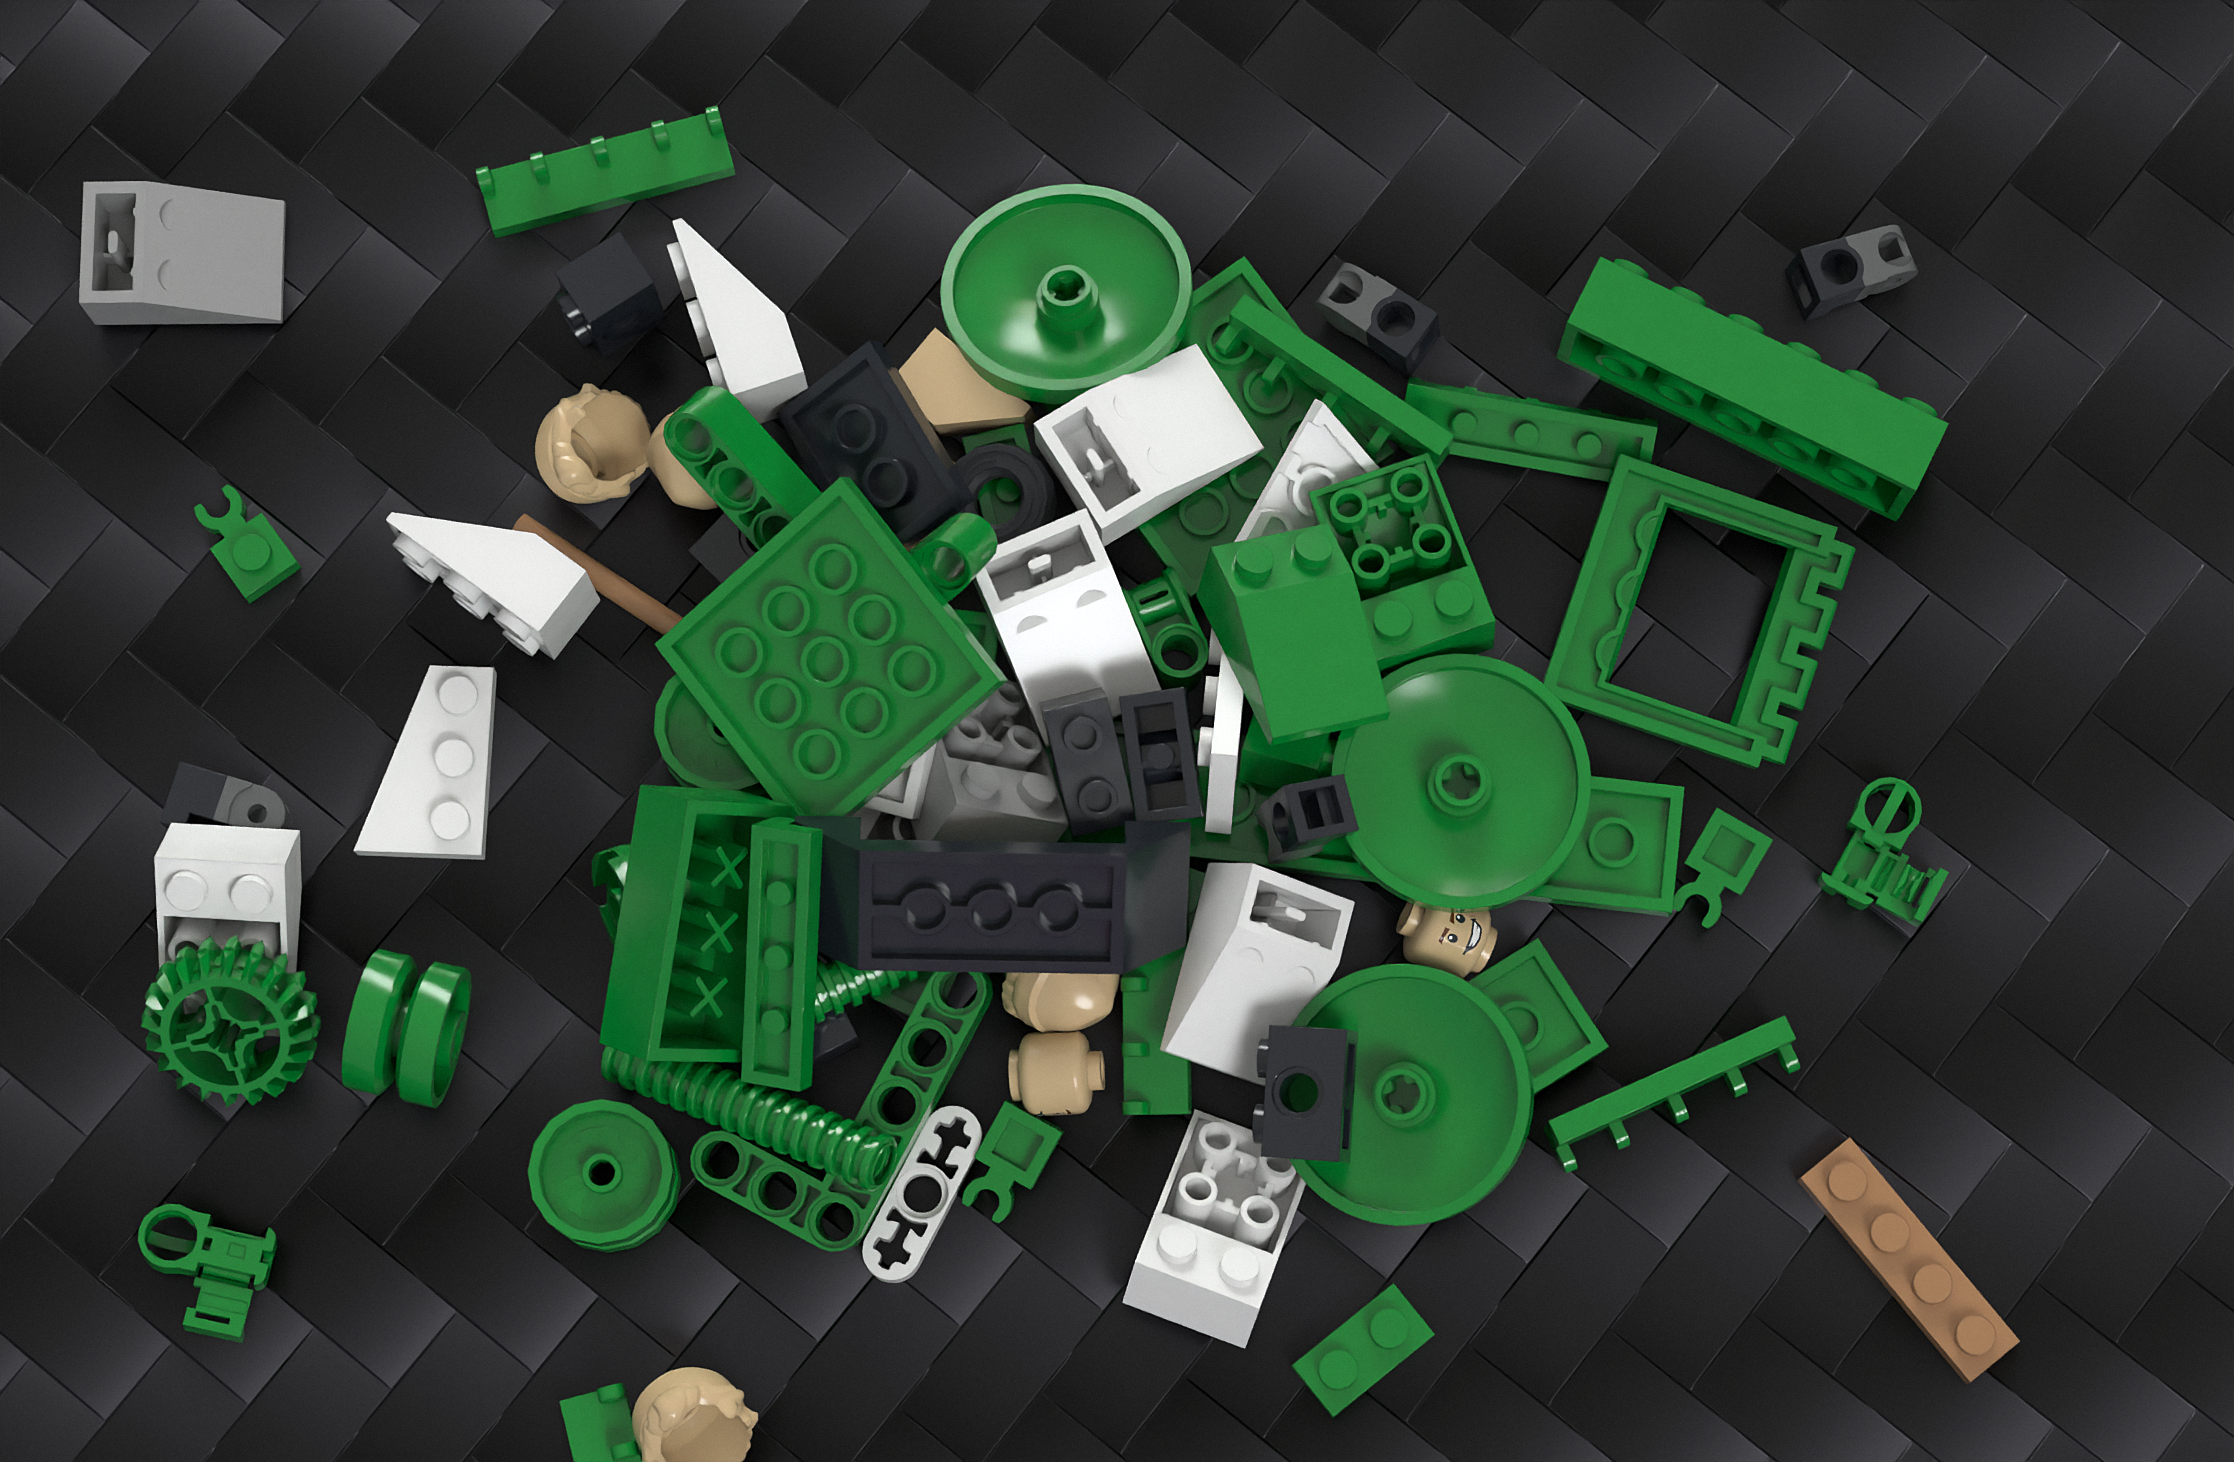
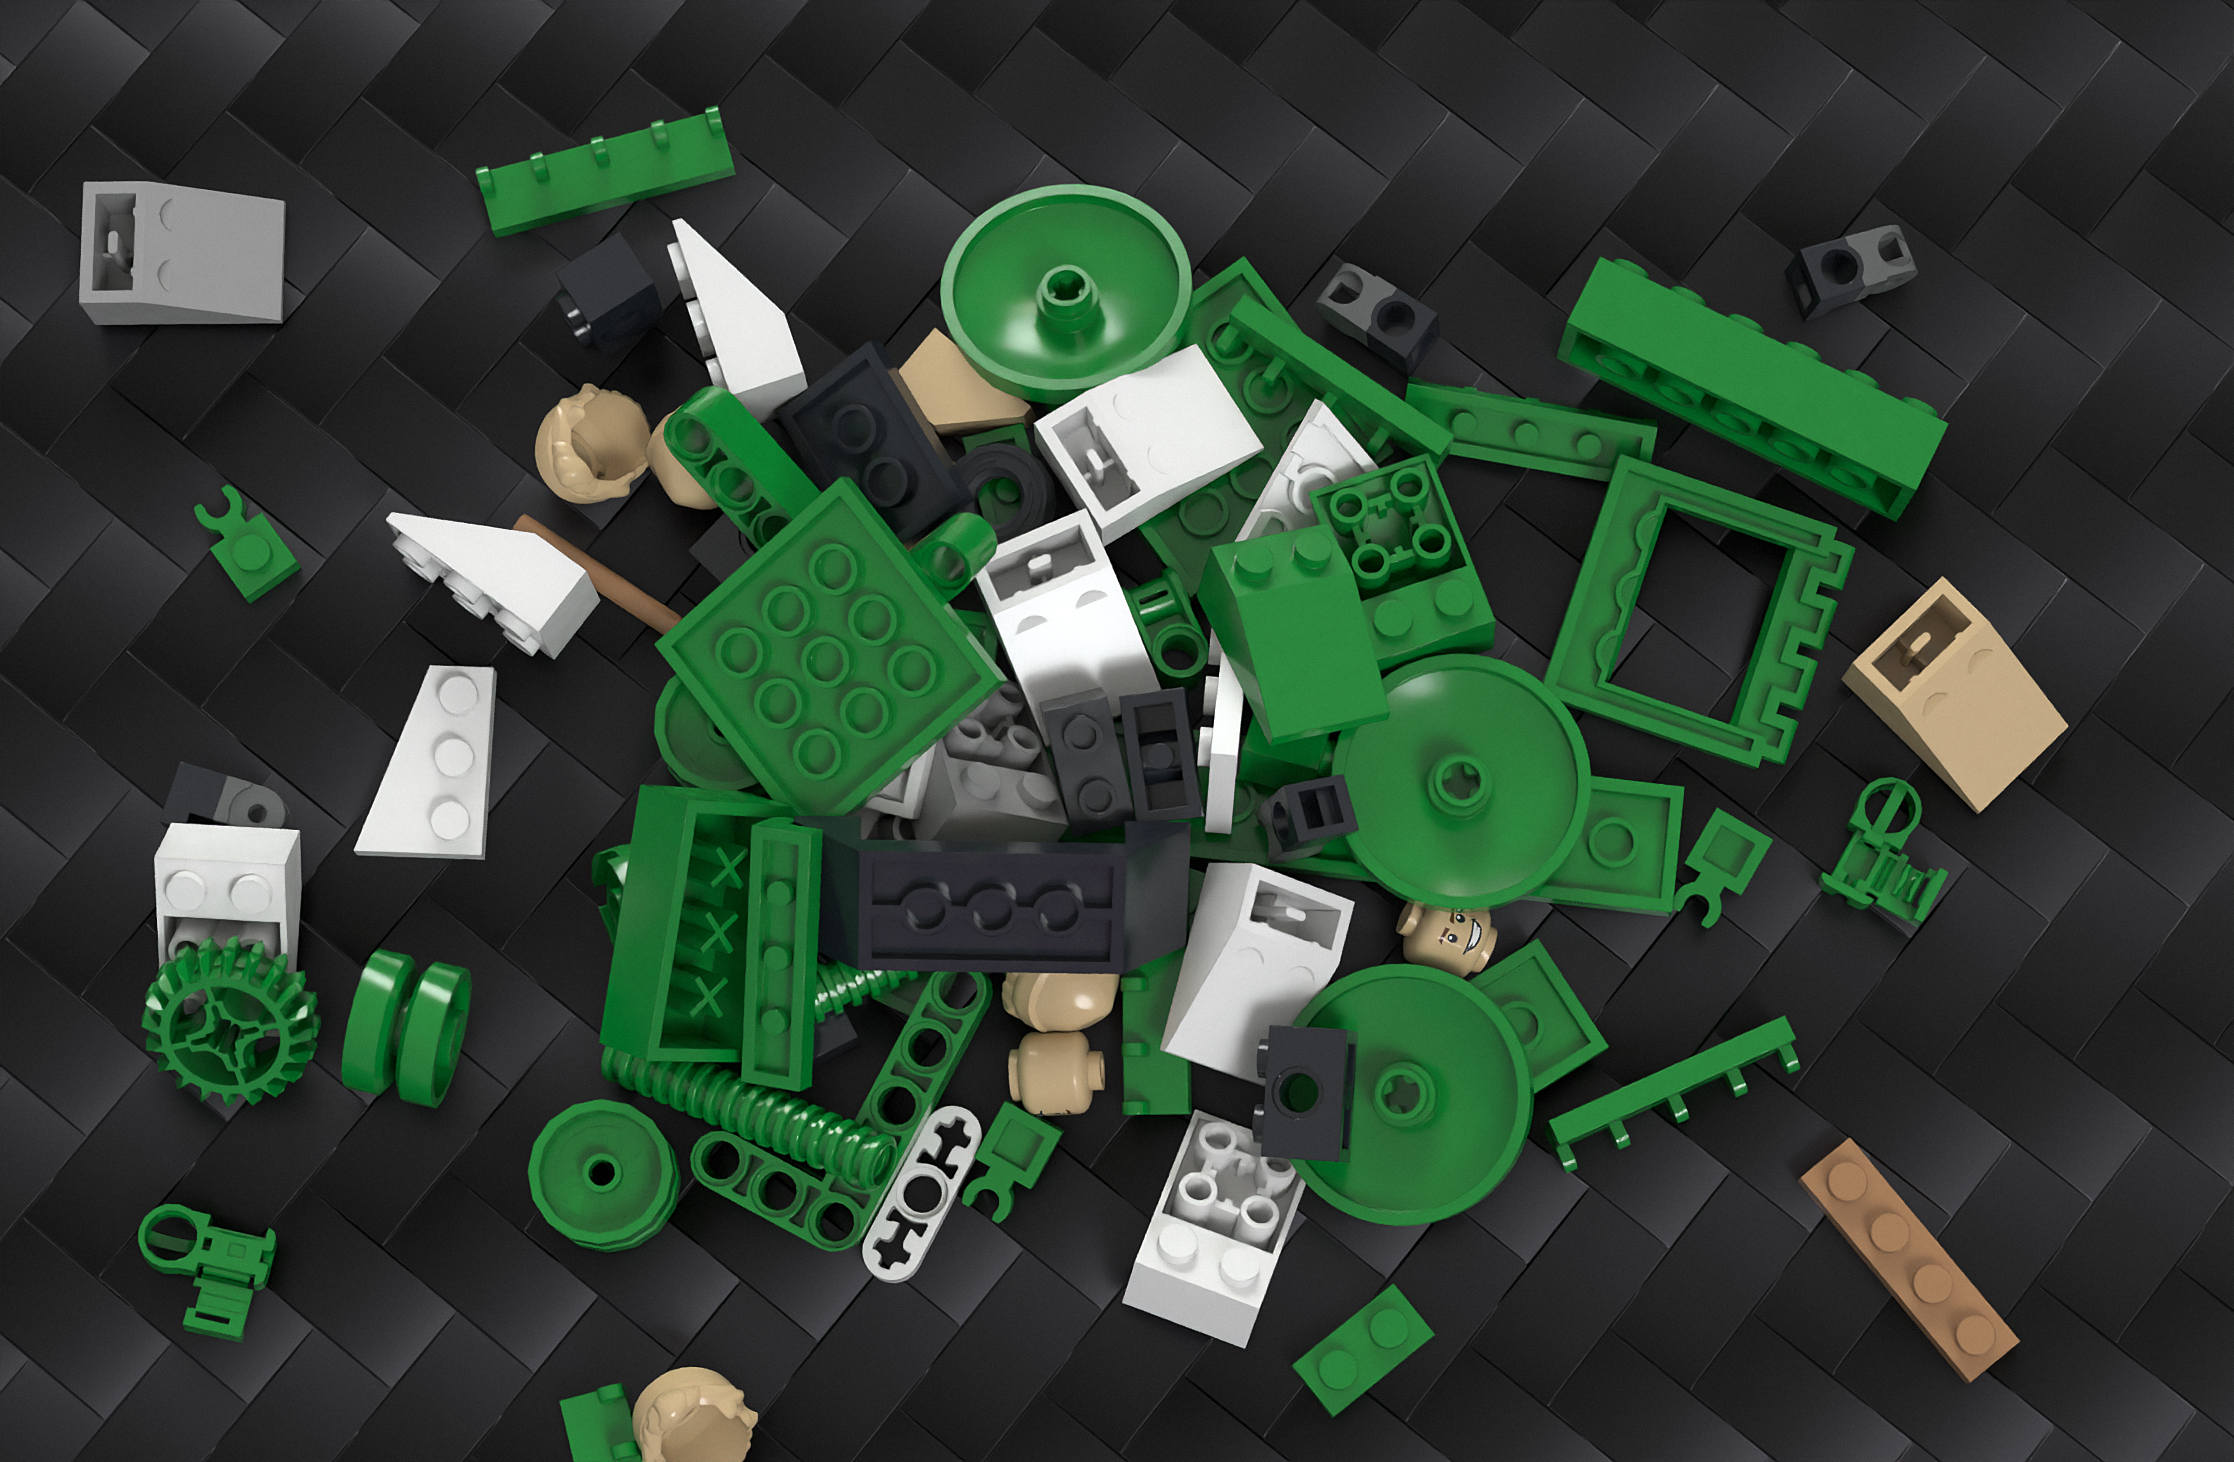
none -> tan slope [1841,576,2069,814]

